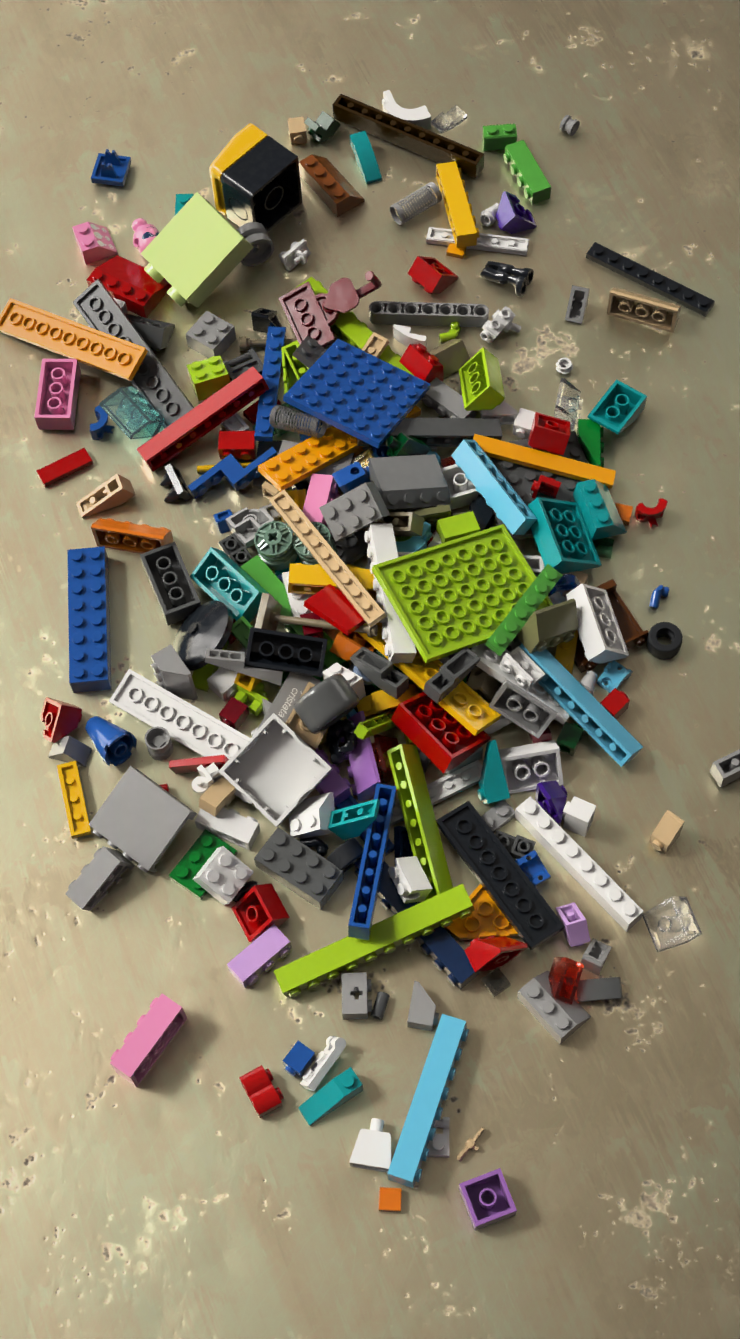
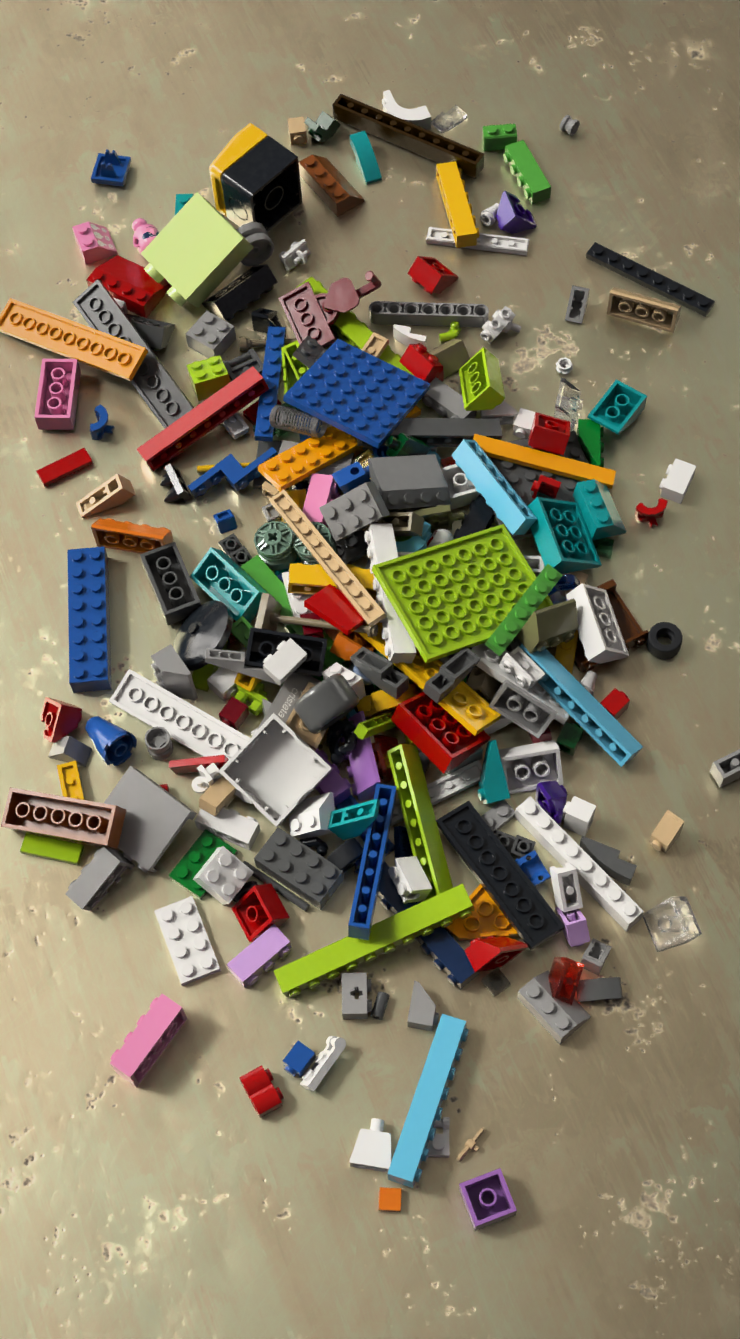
clear light blue slope [99,386,164,439] -> none
red brick [218,431,256,460] -> none
light grey brick [226,507,275,548] -> none
teal slope [298,1067,363,1126] -> none
light grey piece [390,182,442,225] -> none
lime brick [436,511,480,543] -> none
light orange tile [446,243,466,259] -> none
black piece [480,261,534,297] -> none
medium azure piece [596,660,633,693] -> none
orange tile [615,503,633,525] -> none
blue arm [649,585,669,609] -> none
none -> dark orange brick [1,787,126,849]
none -> lime tile [20,833,84,865]
none -> white plate [154,896,221,986]
none -> black slope [202,264,278,321]
none -> dark grey bar [243,861,310,912]
none -> white brick [263,638,307,686]
none -> white brick [549,862,583,912]
none -> dark grey slope [580,836,637,886]
none -> white brick [659,458,696,504]

